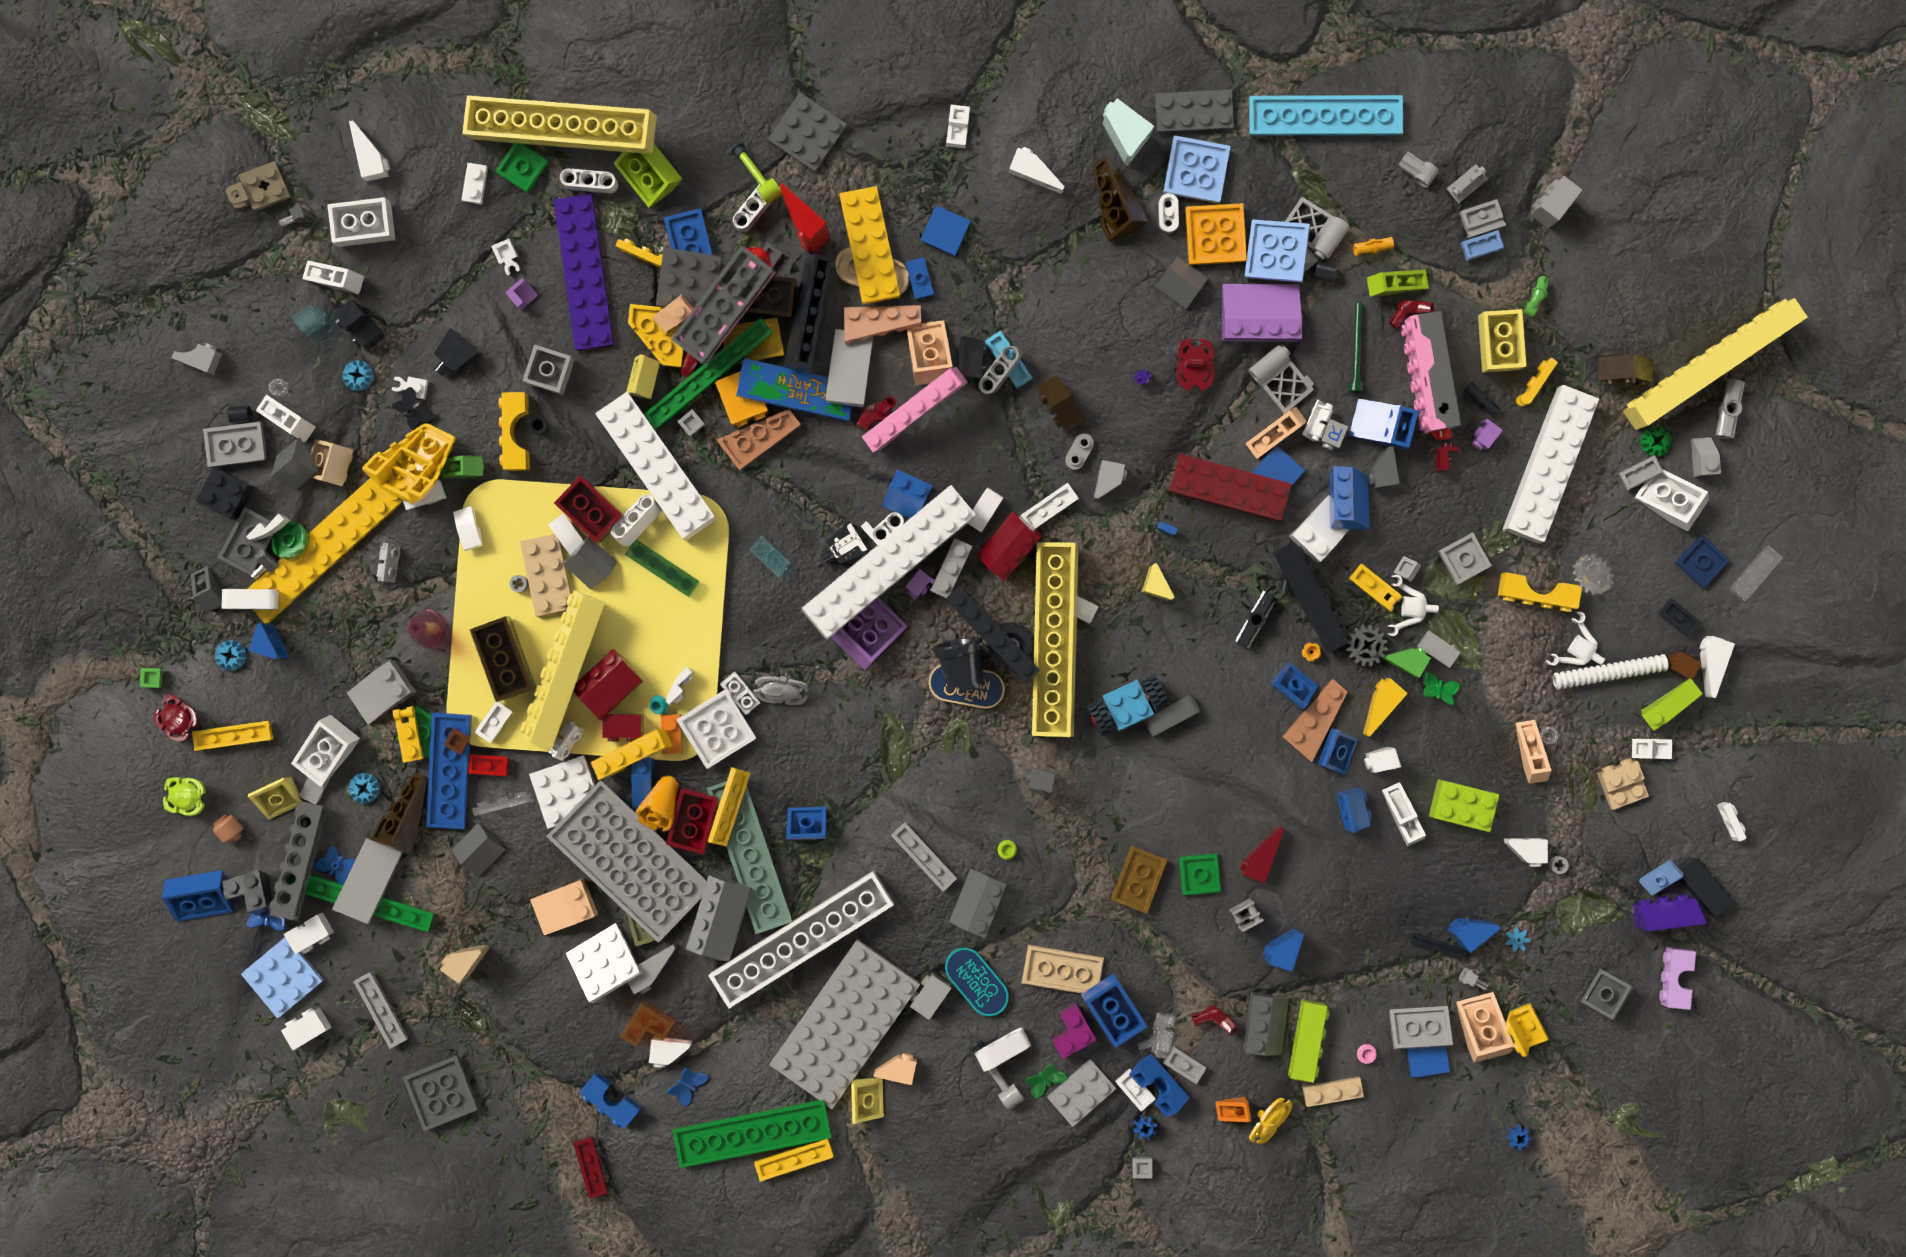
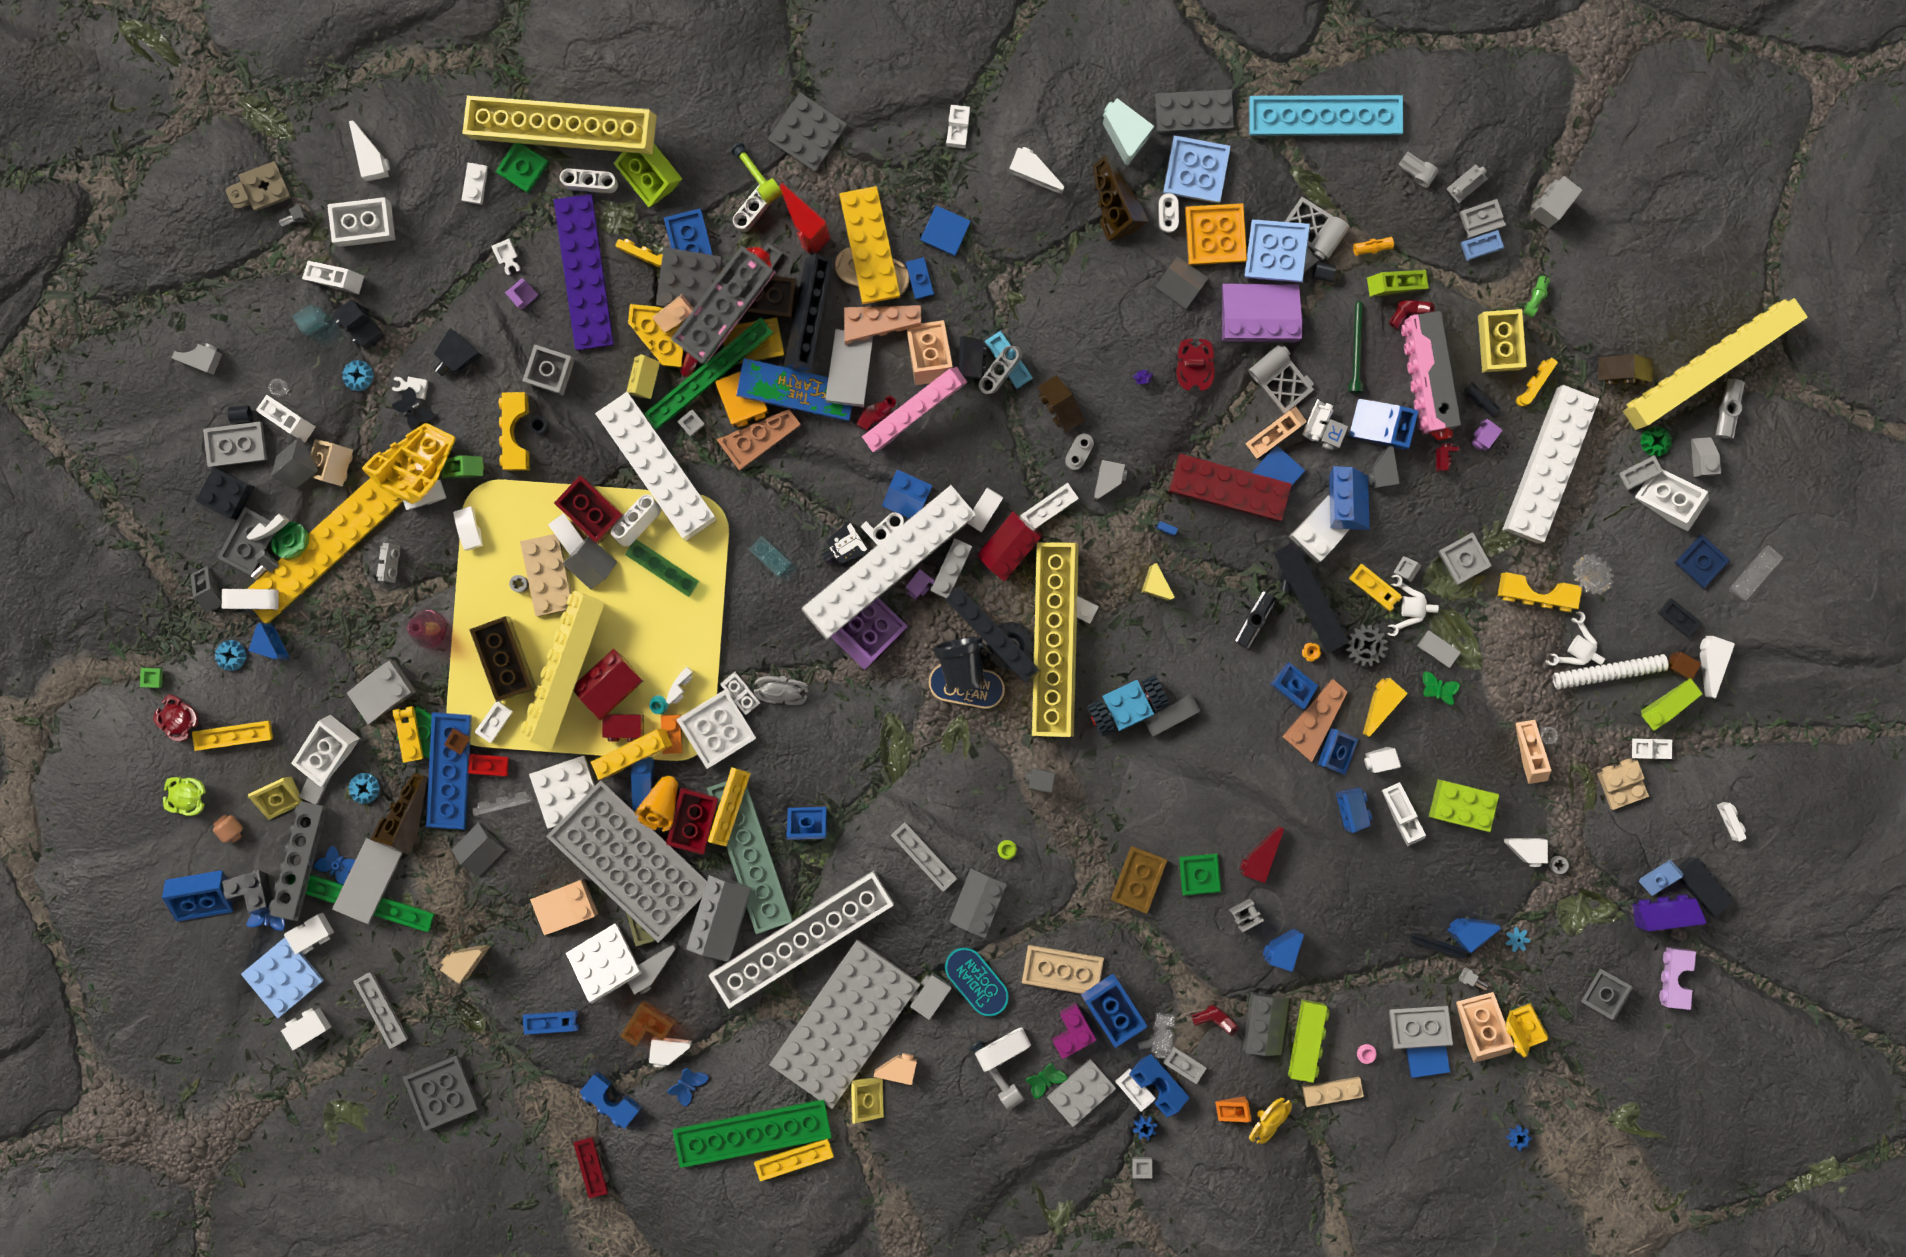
white hinge [548,720,585,761] -> none
bright green slope [1382,647,1431,678] -> none
none -> blue plate [523,1010,579,1034]

